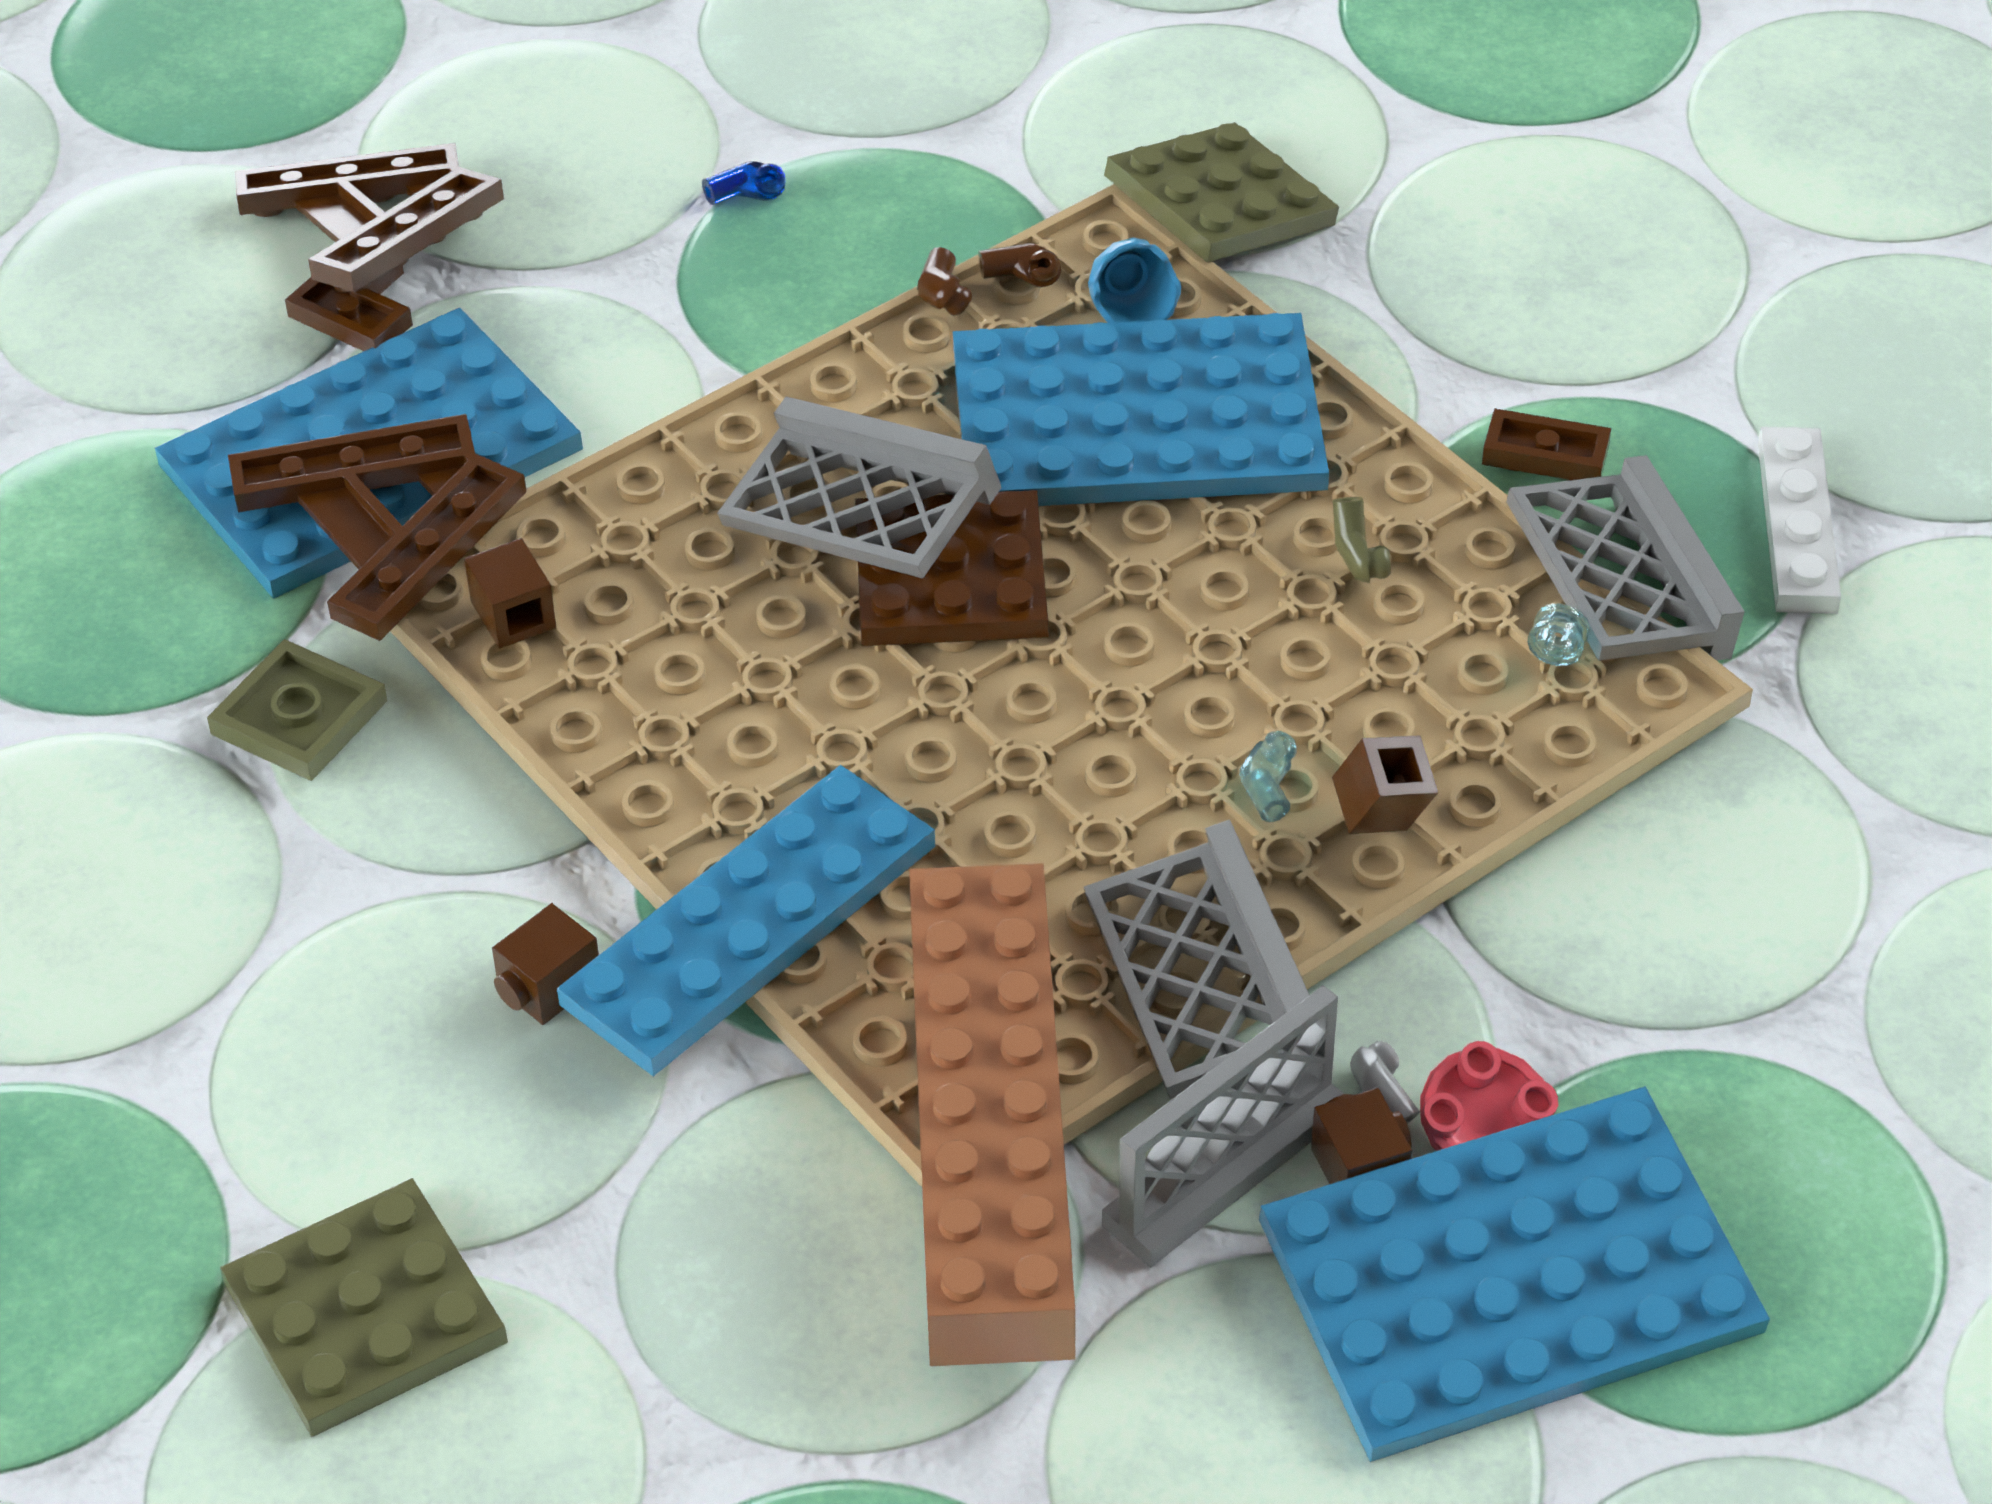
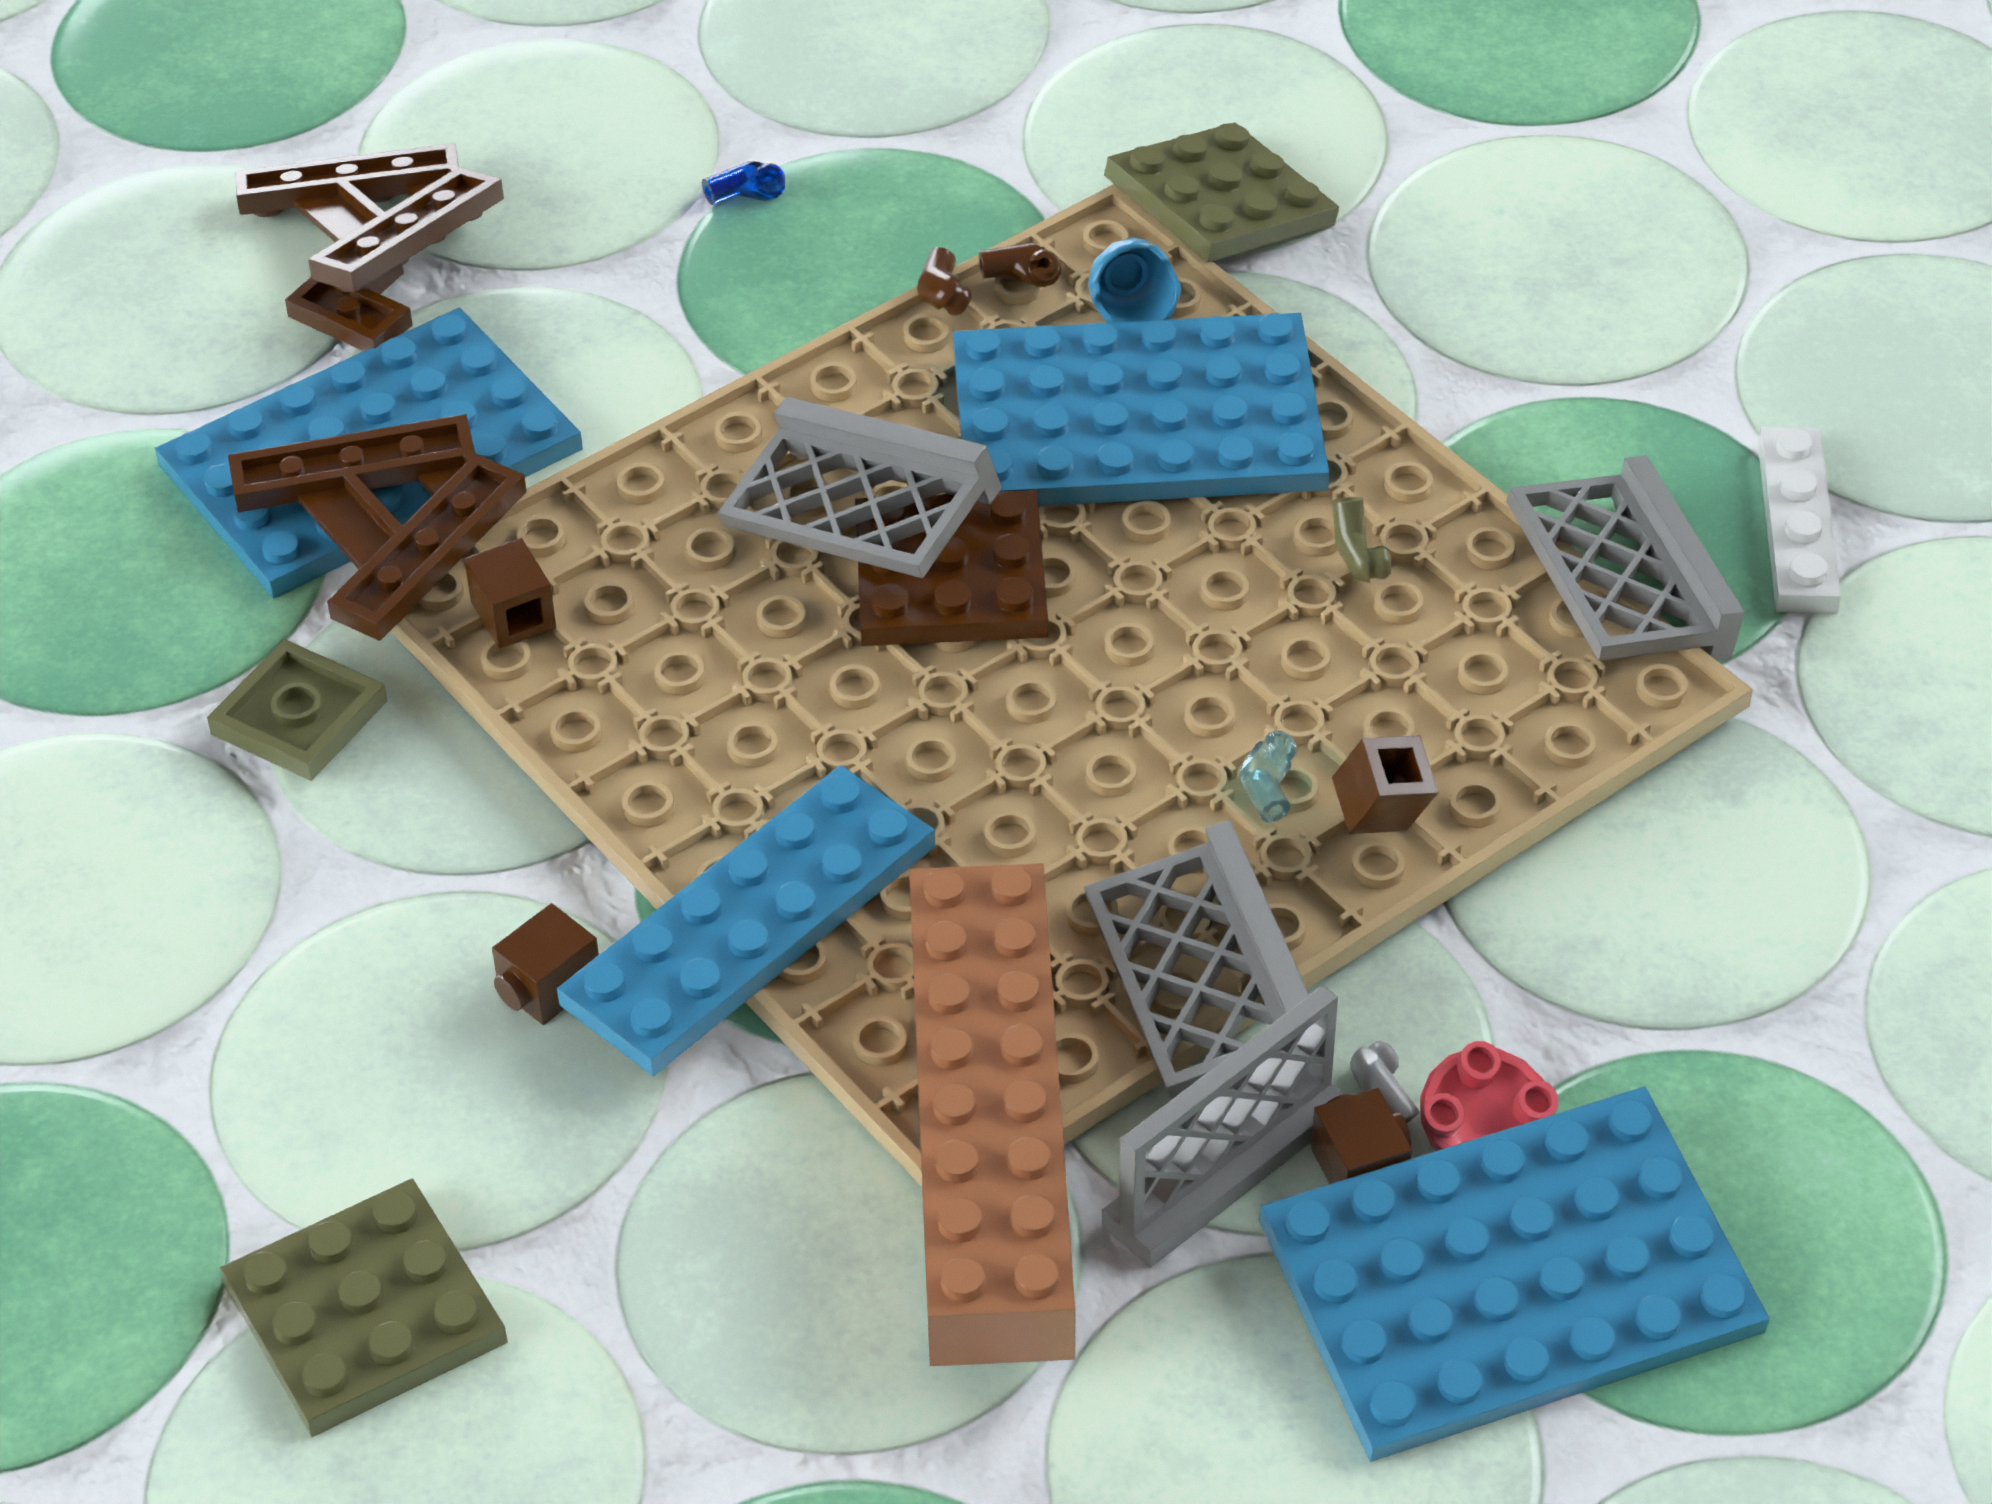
reddish brown plate [1482,408,1612,480] -> none
clear light blue bush [1527,603,1590,666] -> none

